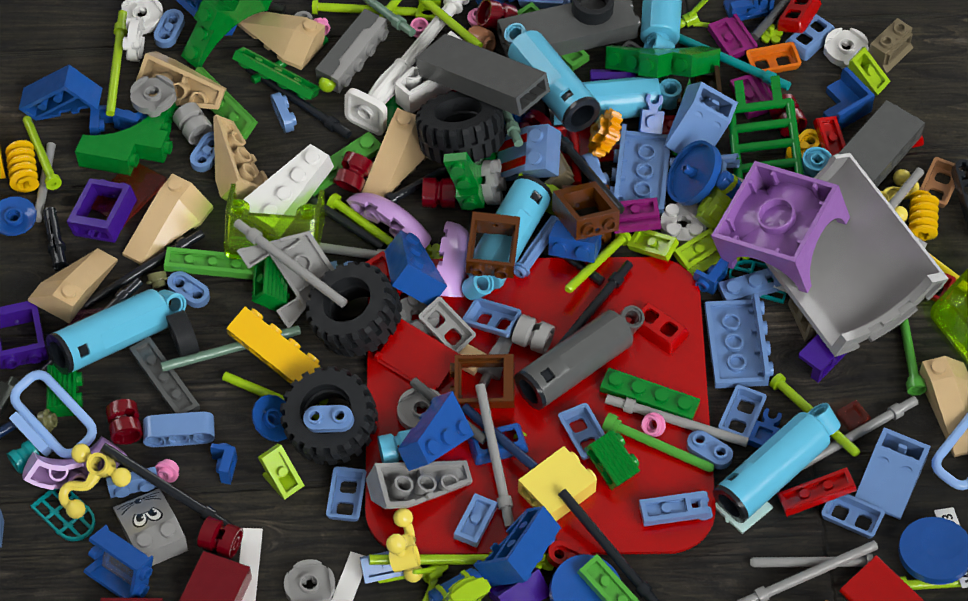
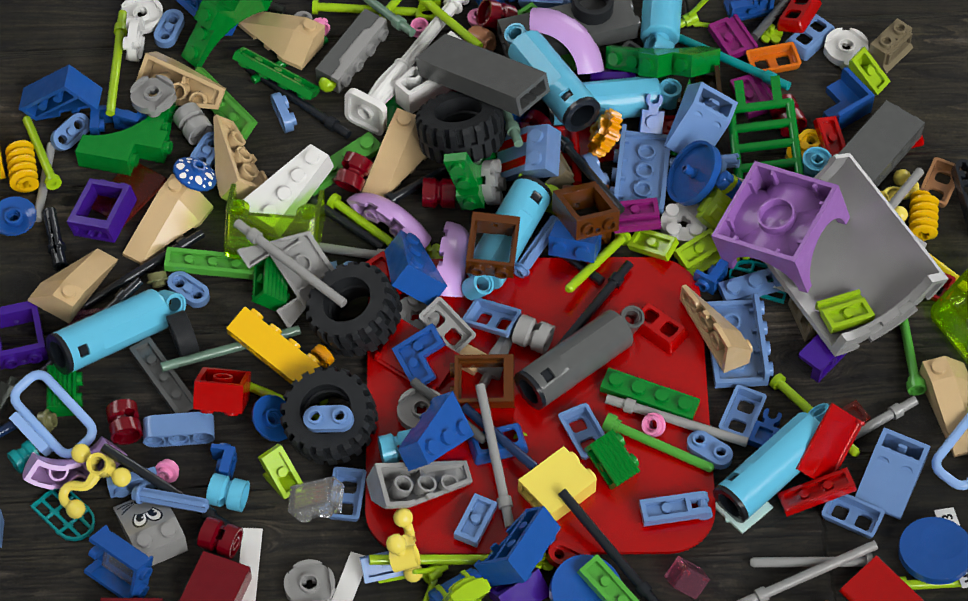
none -> medium blue plate [50,113,90,151]
none -> medium blue axle [131,484,209,513]
none -> blue dish [173,157,217,191]
none -> red brick [193,367,251,416]
none -> medium azure wheel [206,473,250,512]
none -> clear brick [288,476,344,522]
none -> light orange tile [311,344,335,368]
none -> blue plate [391,323,446,385]
none -> lavender brick [529,8,604,75]
none -> clear pink panel [664,556,710,599]
none -> tan wedge [680,284,753,373]
none -> red piece [796,403,866,479]
none -> lime plate [815,289,875,334]

